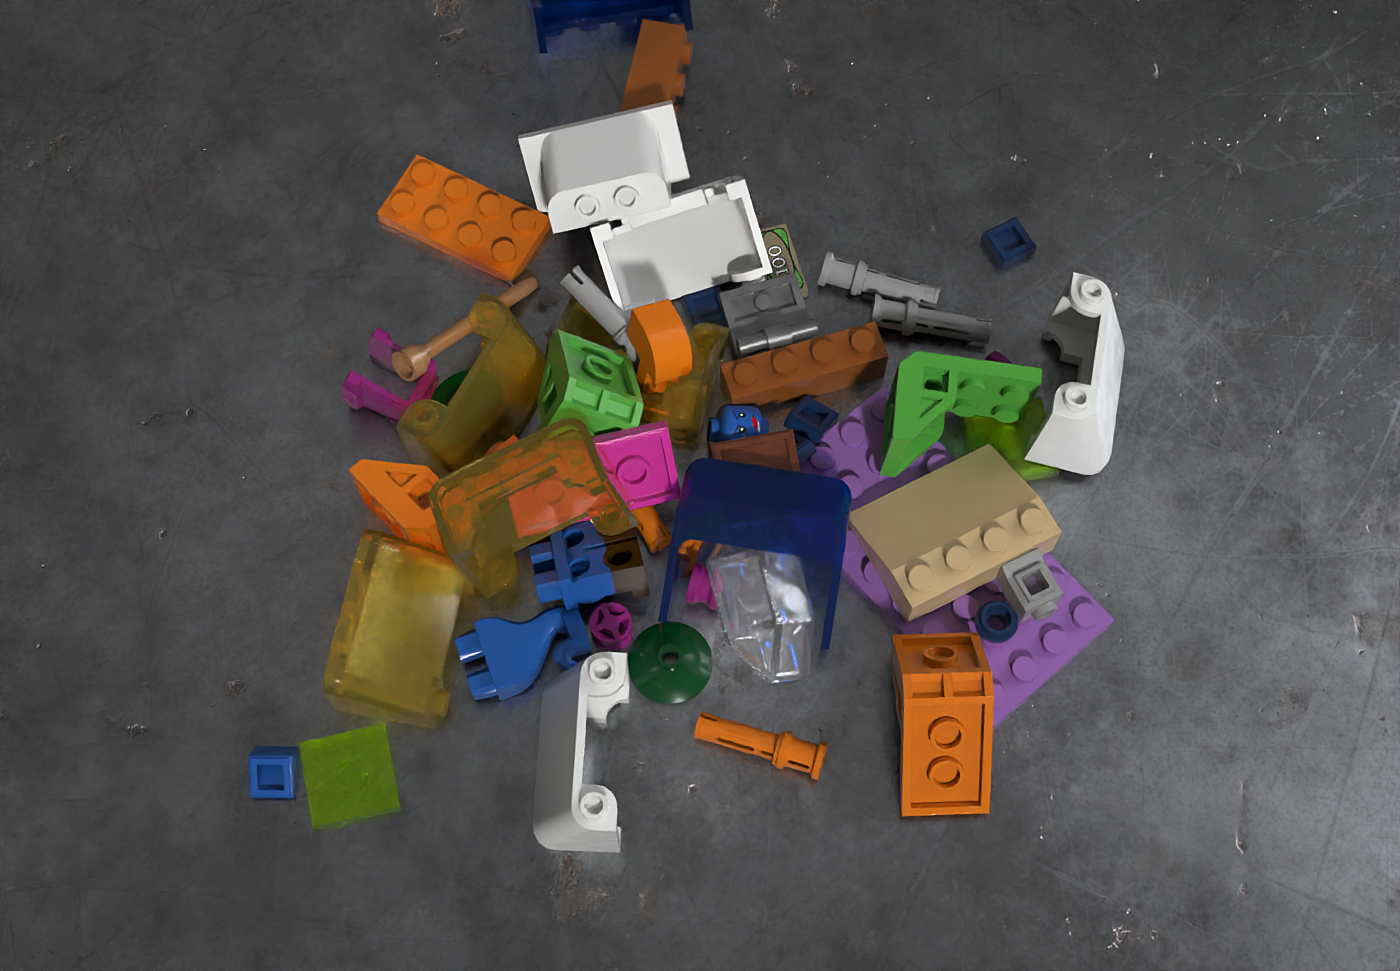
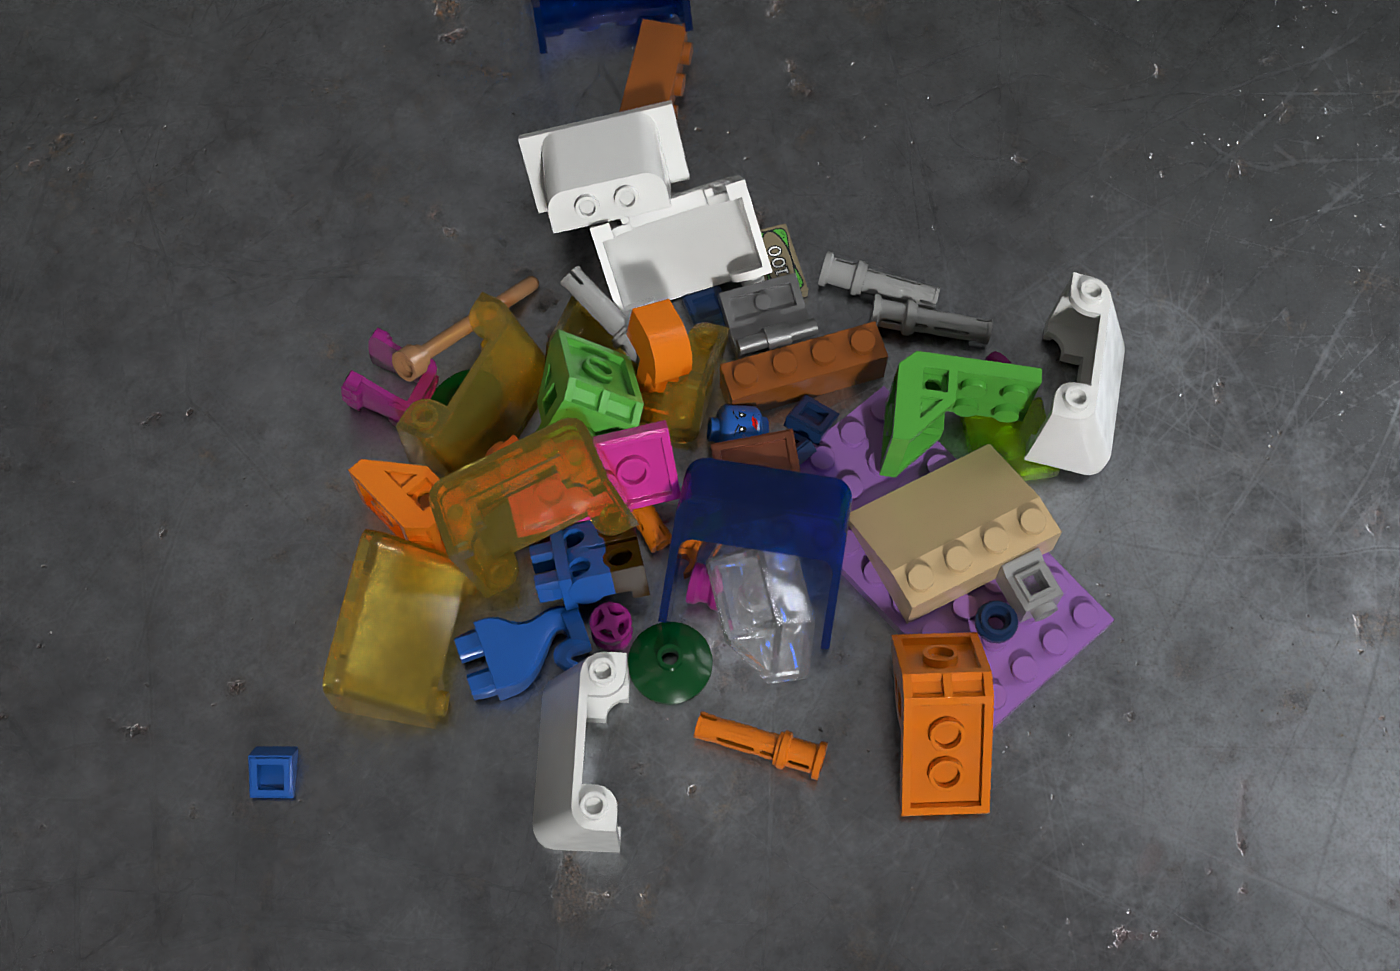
clear neon green tile [299,723,402,830] -> none
orange plate [377,154,551,285] -> none
dark blue tile [981,217,1037,270] -> none

